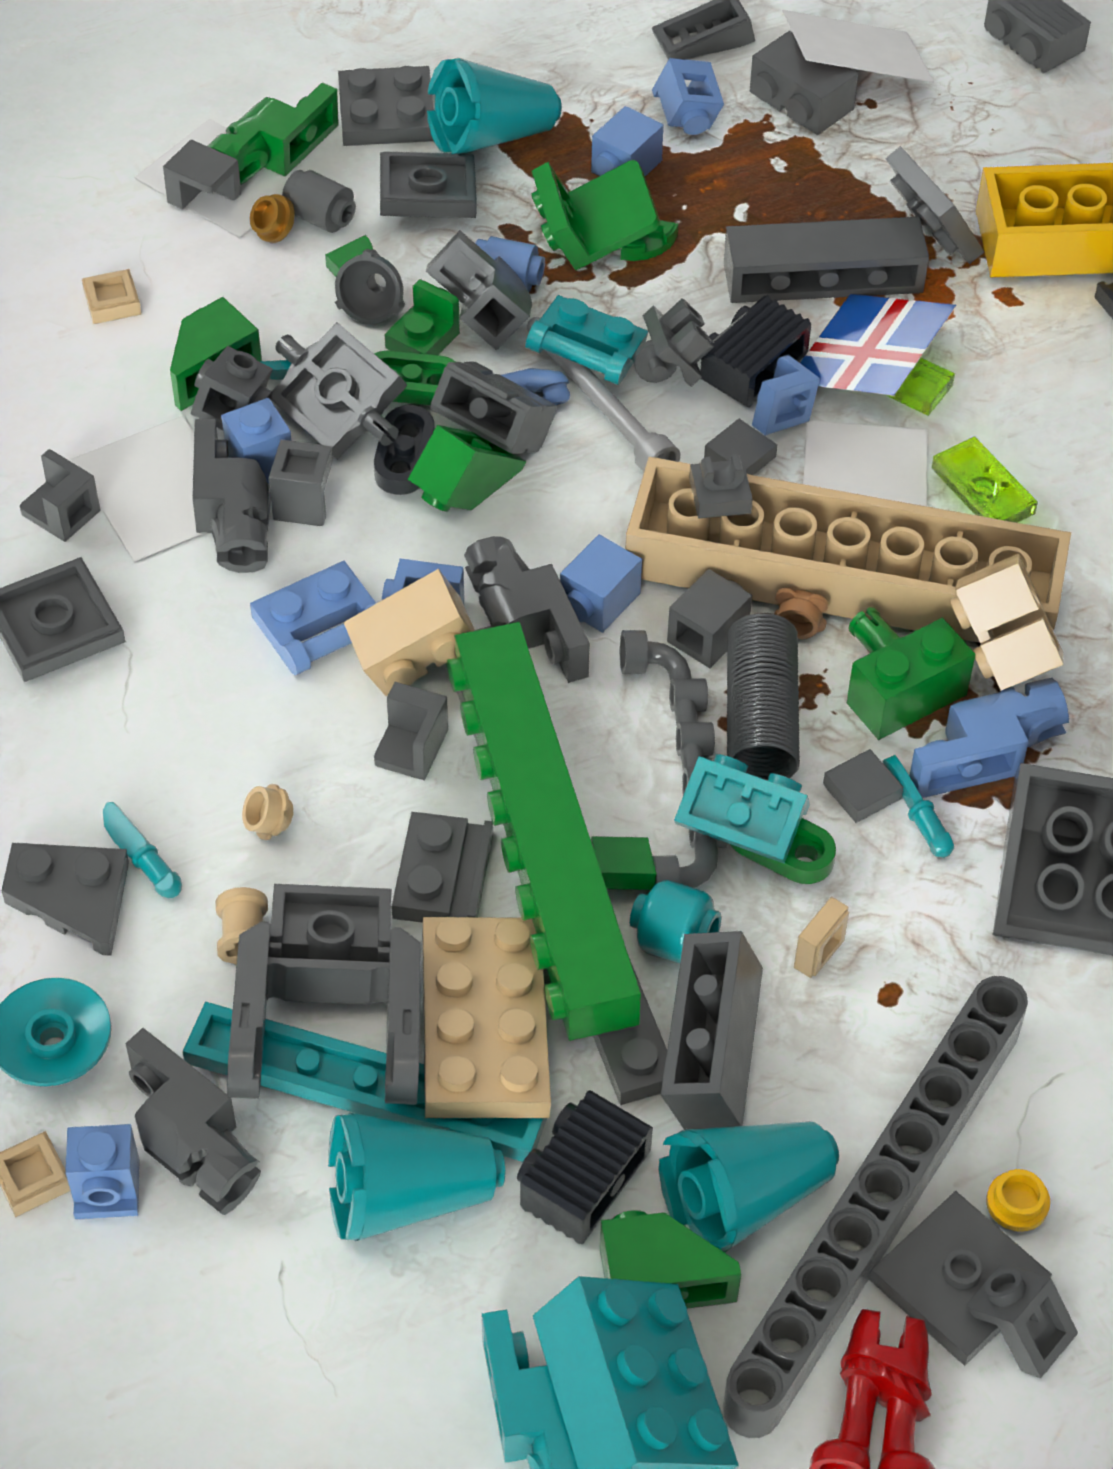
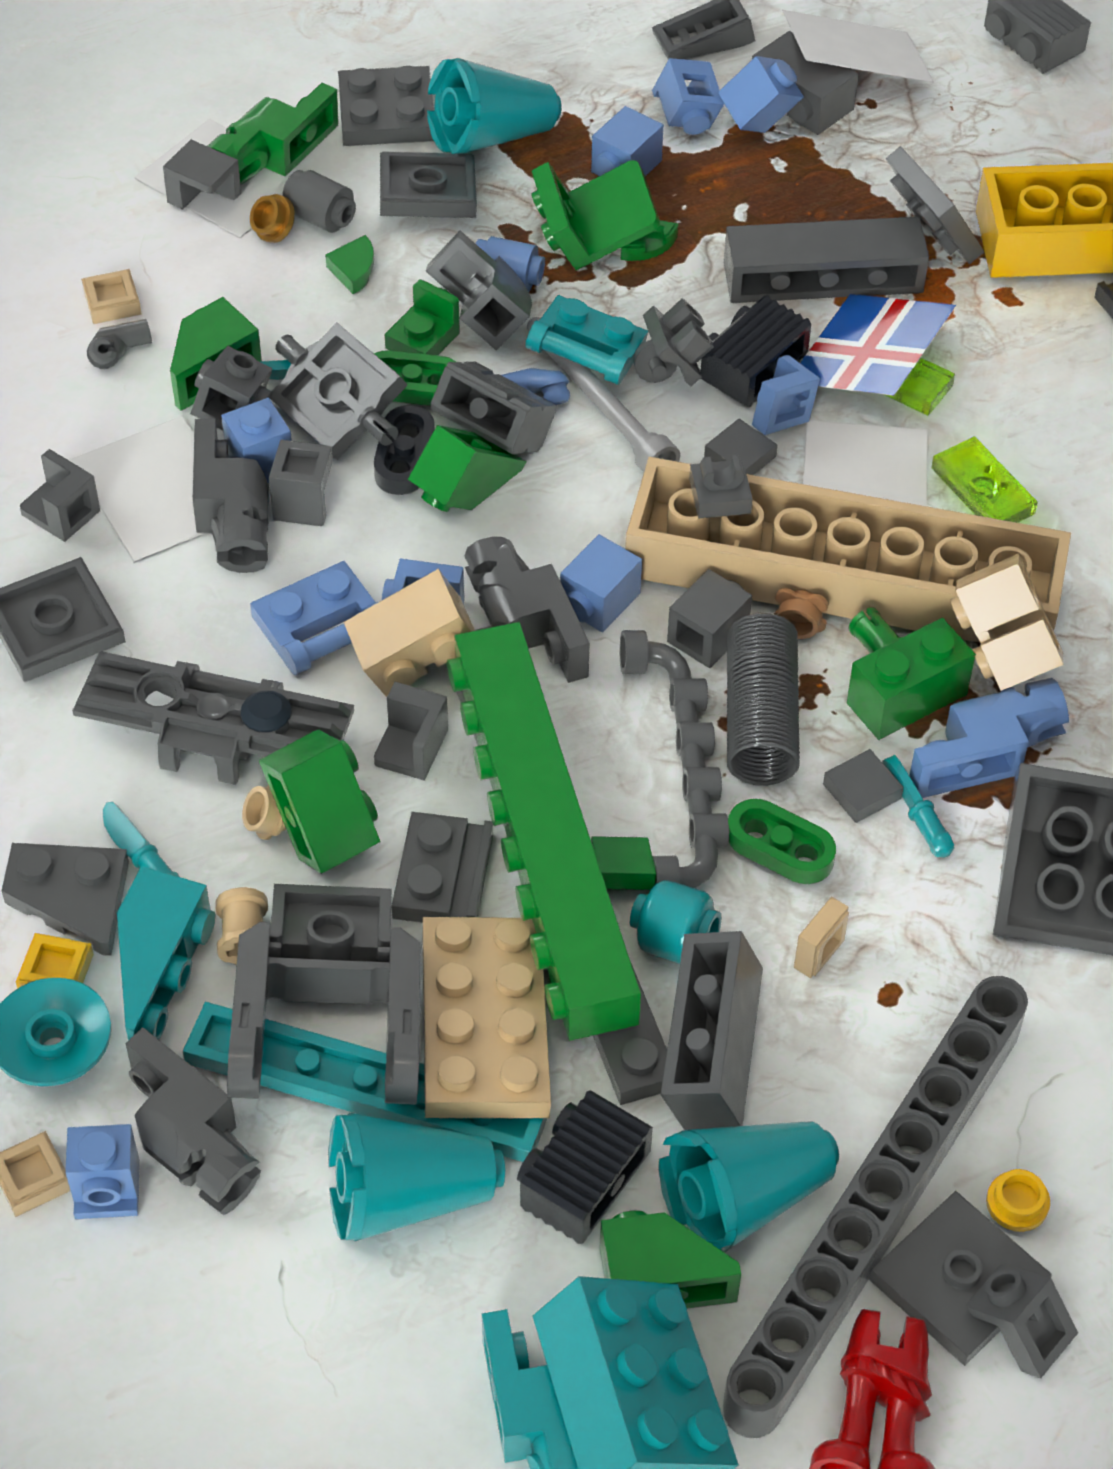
dark grey piece [335,249,405,324] -> none
teal bracket [674,754,810,864] -> none
none -> yellow tile [16,933,94,989]
none -> dark grey piece [72,651,355,785]
none -> dark grey arm [87,319,152,369]
none -> teal slope [117,866,216,1041]
none -> green brick [259,729,381,874]
none -> medium blue brick [718,56,804,133]

